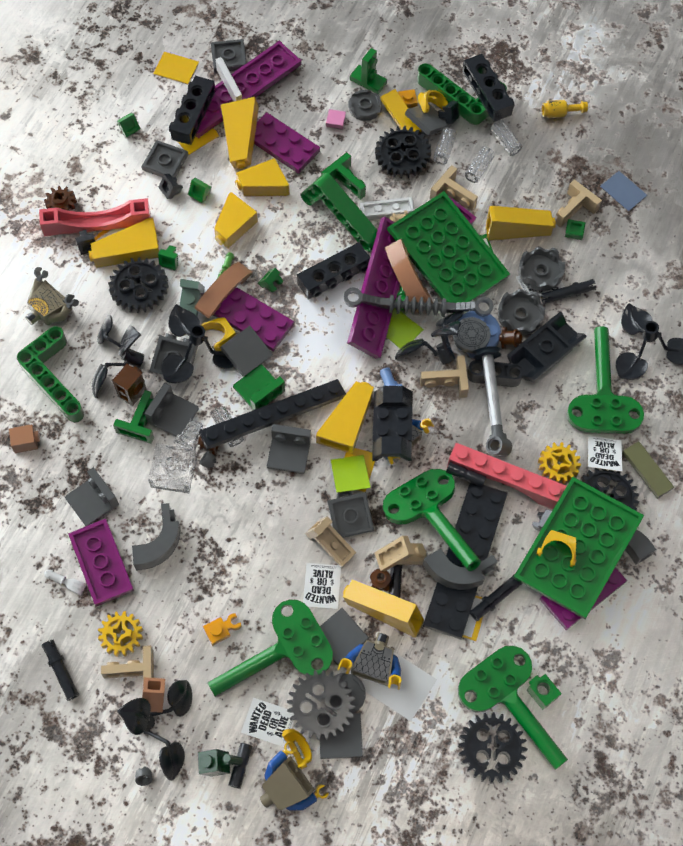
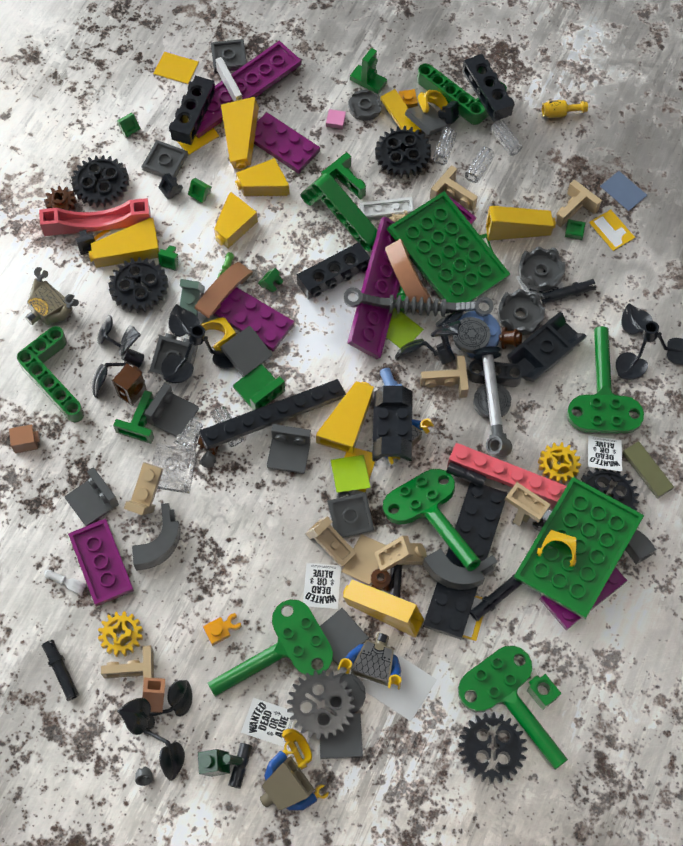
none -> black gear [71,155,129,208]
none -> tan bracket [124,462,164,515]
none -> tan sticker [341,534,386,585]
none -> dark grey tile [473,383,512,419]
none -> tan bracket [505,482,551,527]
none -> sticker [589,209,636,251]

